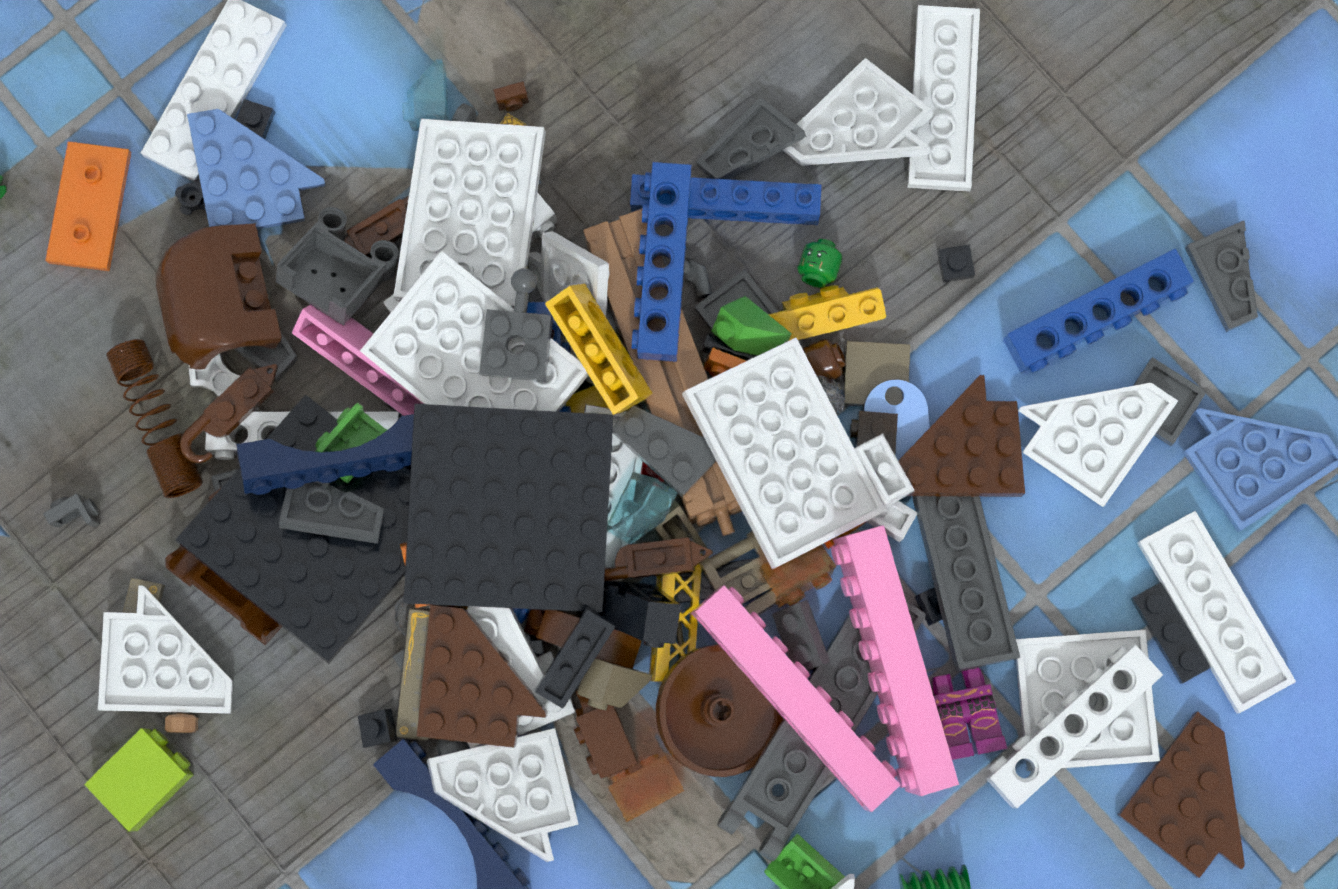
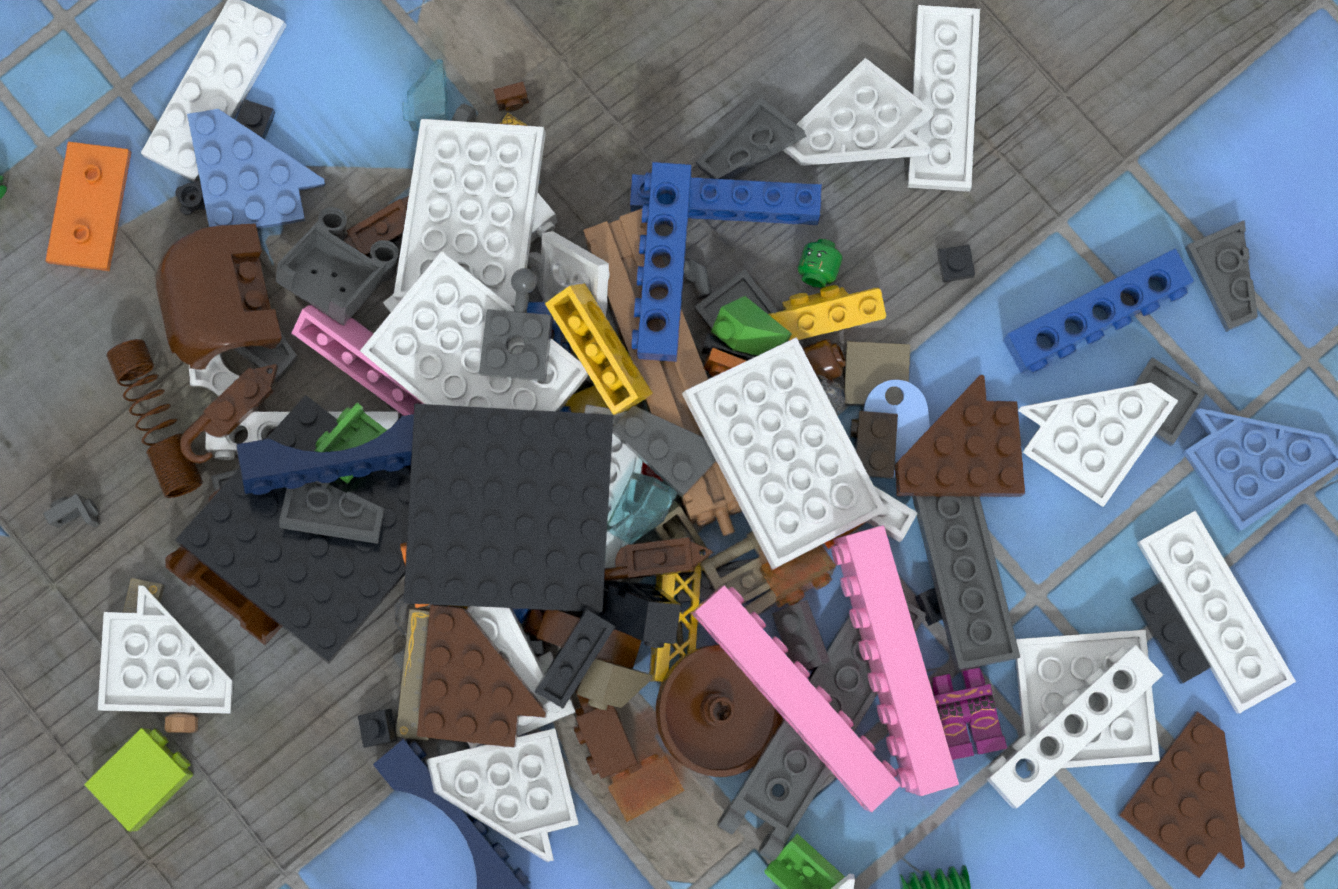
white slope [854,434,914,508] -> none

